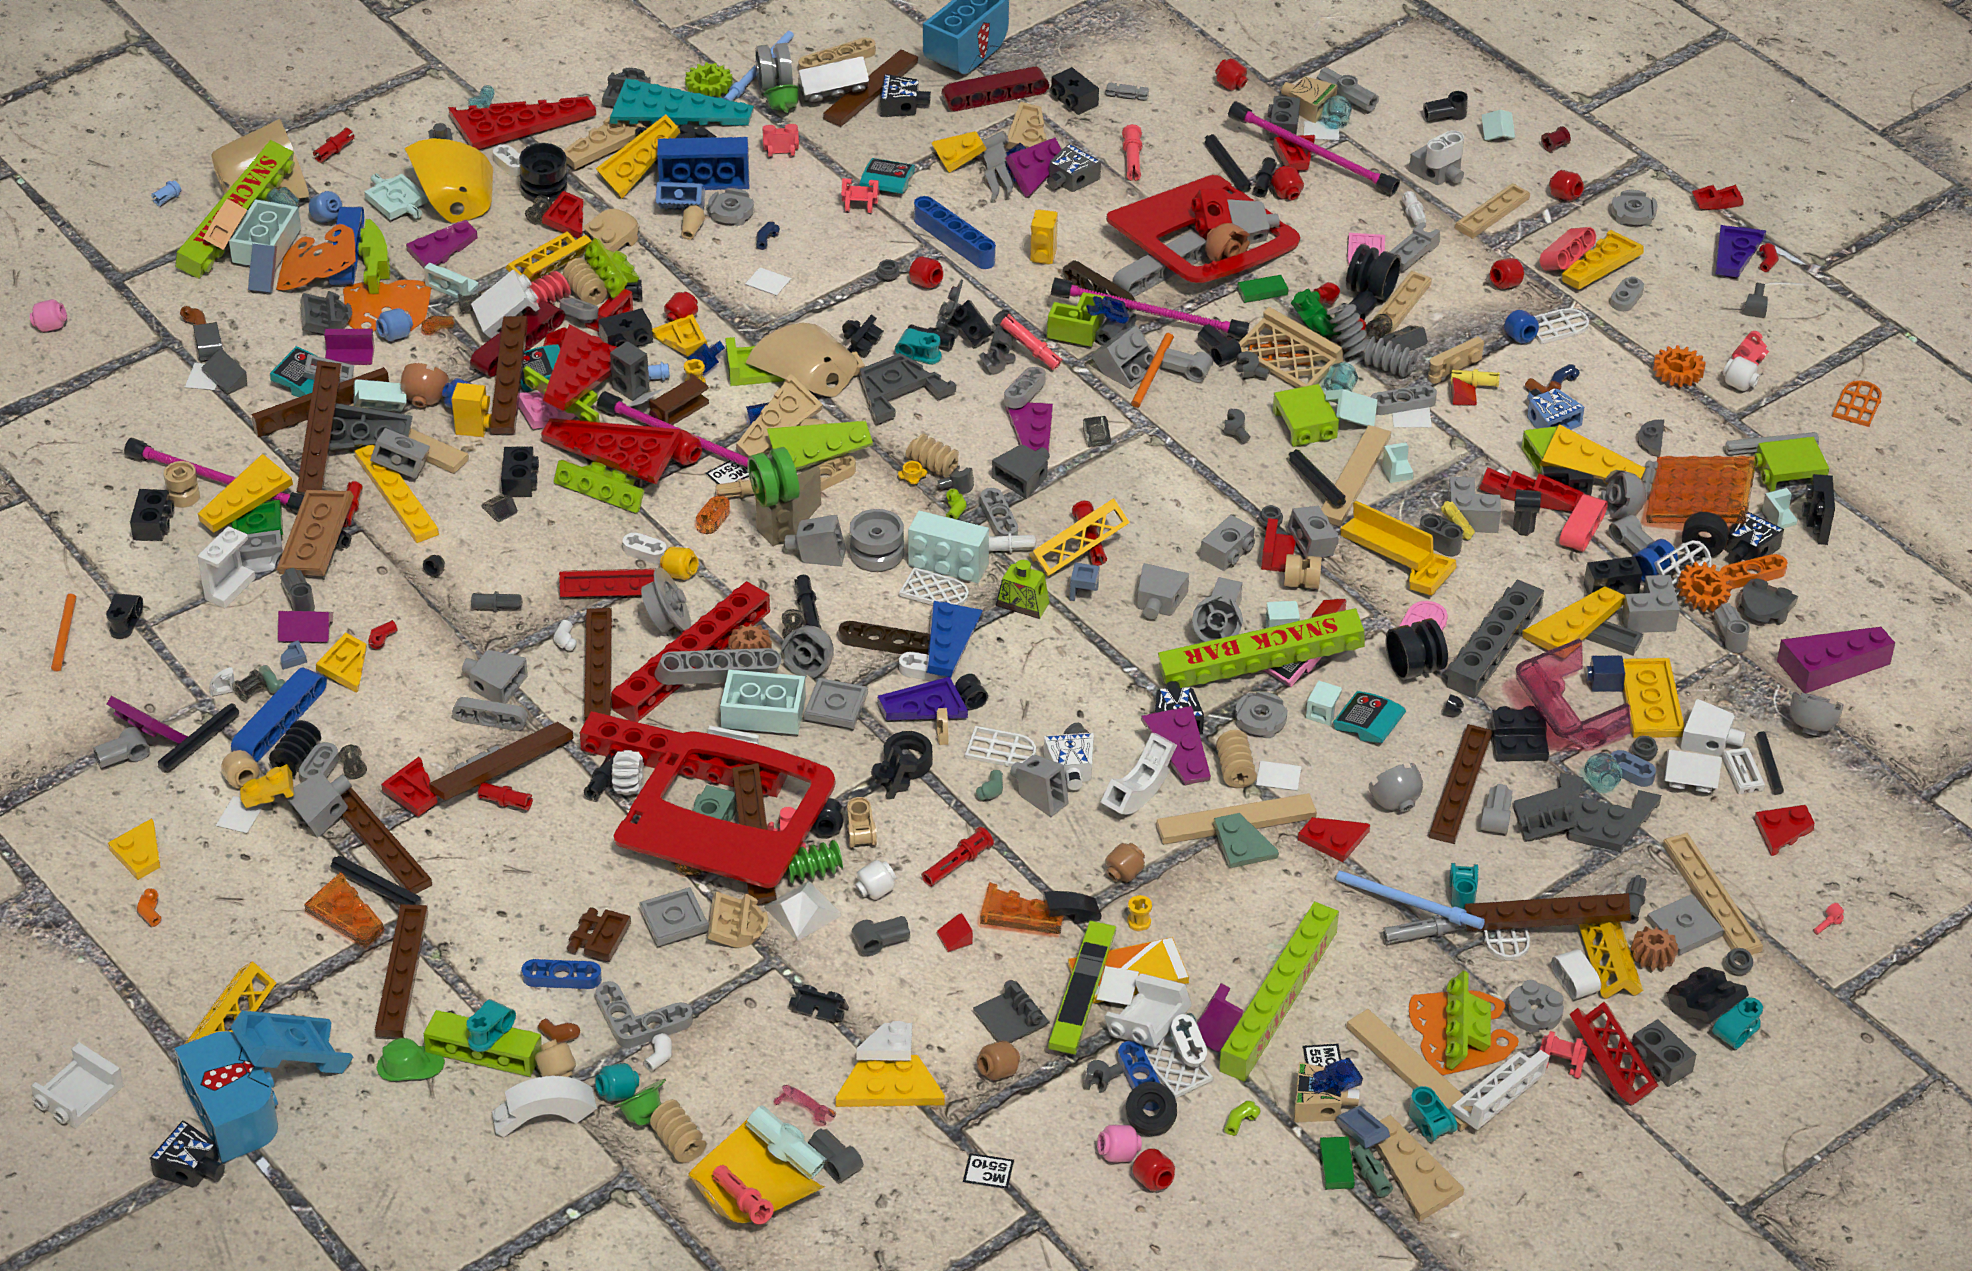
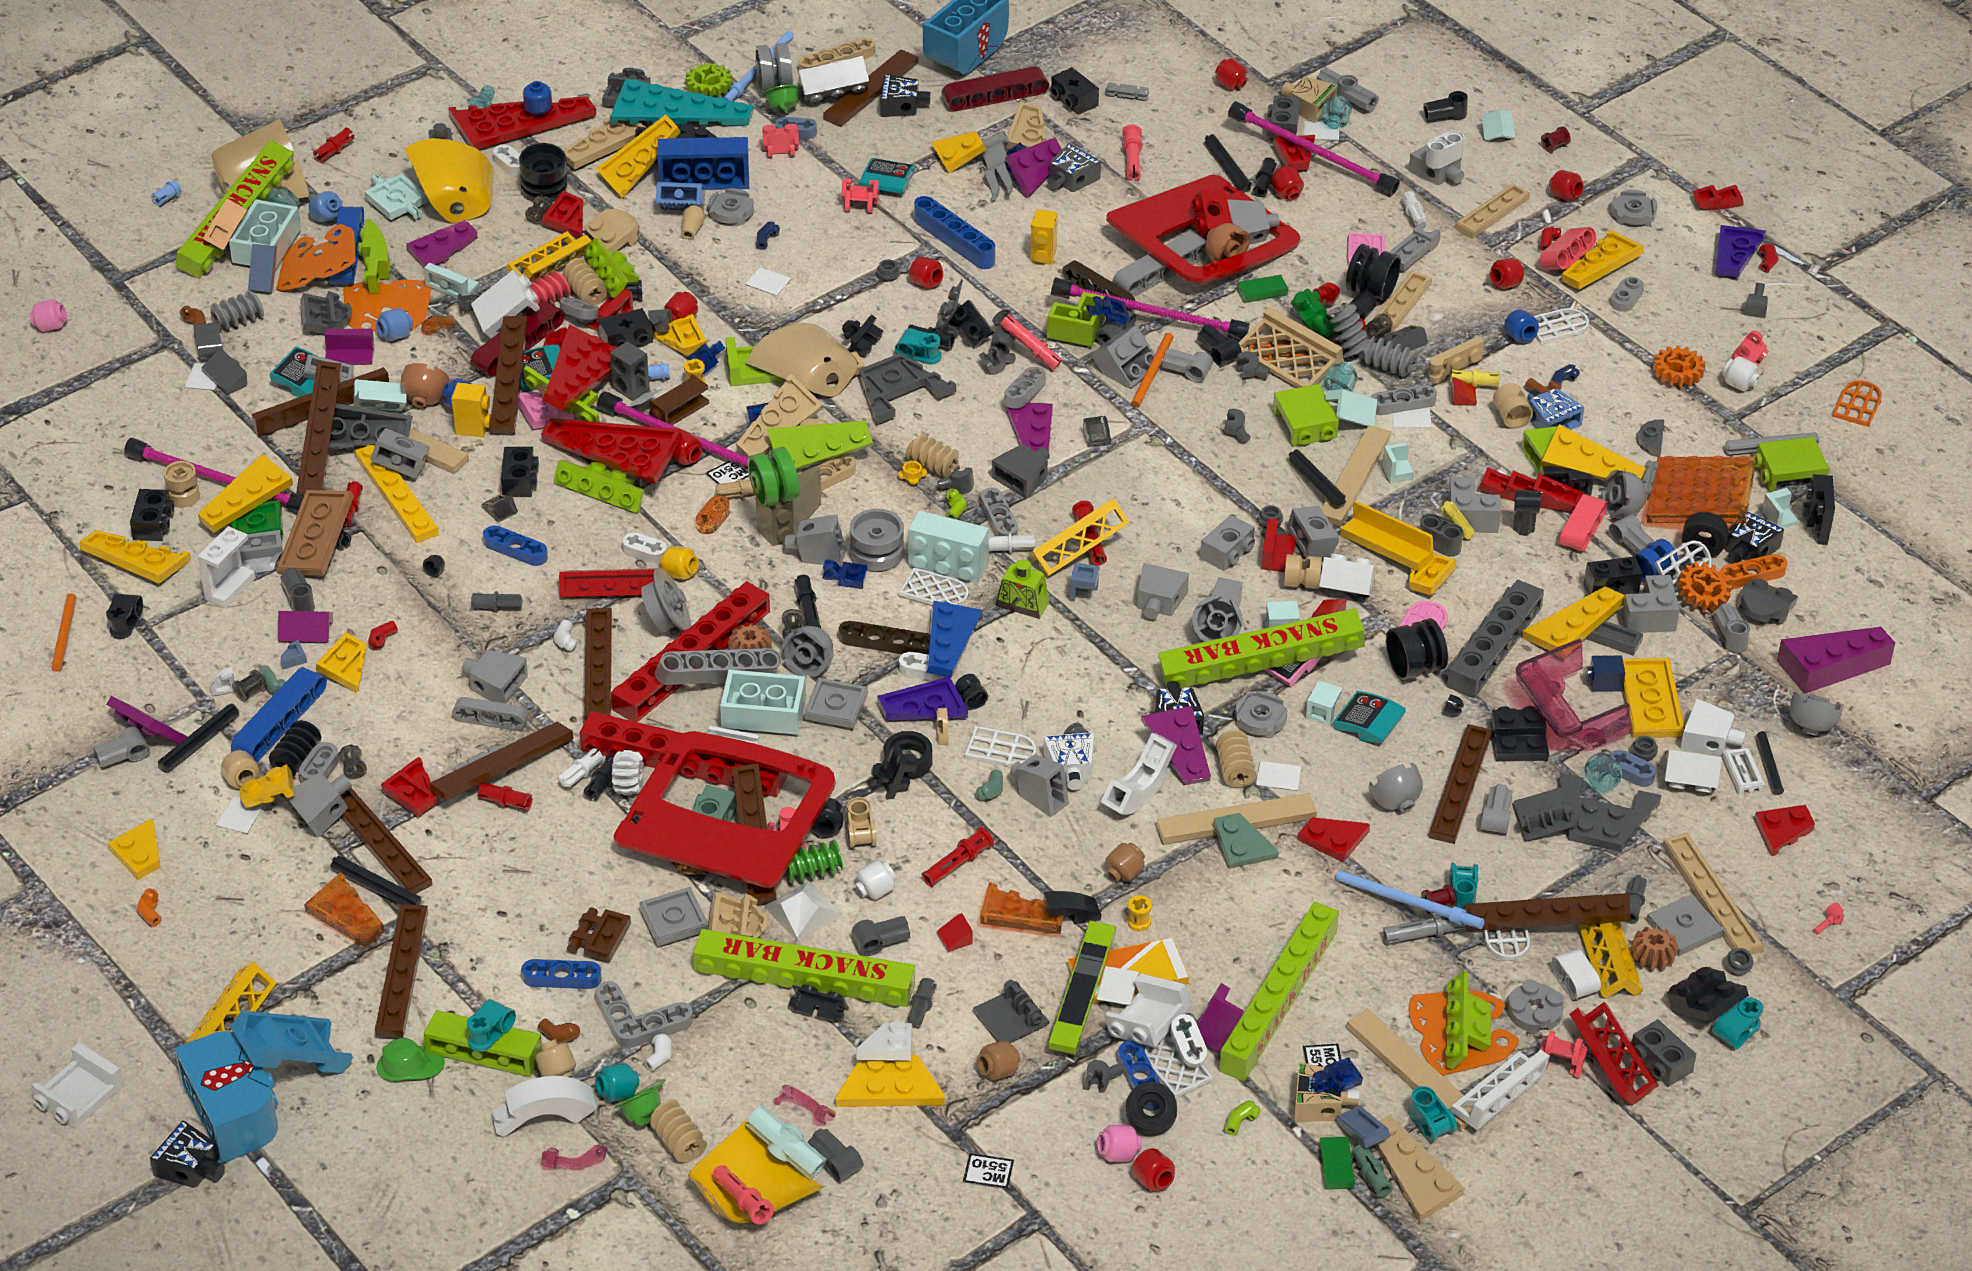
none -> yellow wing [80,530,191,584]
none -> light grey piece [210,290,264,332]
none -> blue beam [483,526,548,566]
none -> blue head [523,81,552,115]
none -> clear pink piece [541,1145,608,1170]
none -> white axle [558,748,603,788]
none -> dark grey piece [648,309,673,333]
none -> lime brick [693,929,915,1007]
none -> sand blue beam [775,117,817,139]
none -> clear blue plate [823,560,868,589]
none -> dark grey axle [907,978,937,1026]
none -> white slope [1319,553,1377,596]
none -> dark red bush [1421,884,1456,914]
none -> tan wheel [1493,383,1533,428]
none -> red arm [1539,226,1561,251]

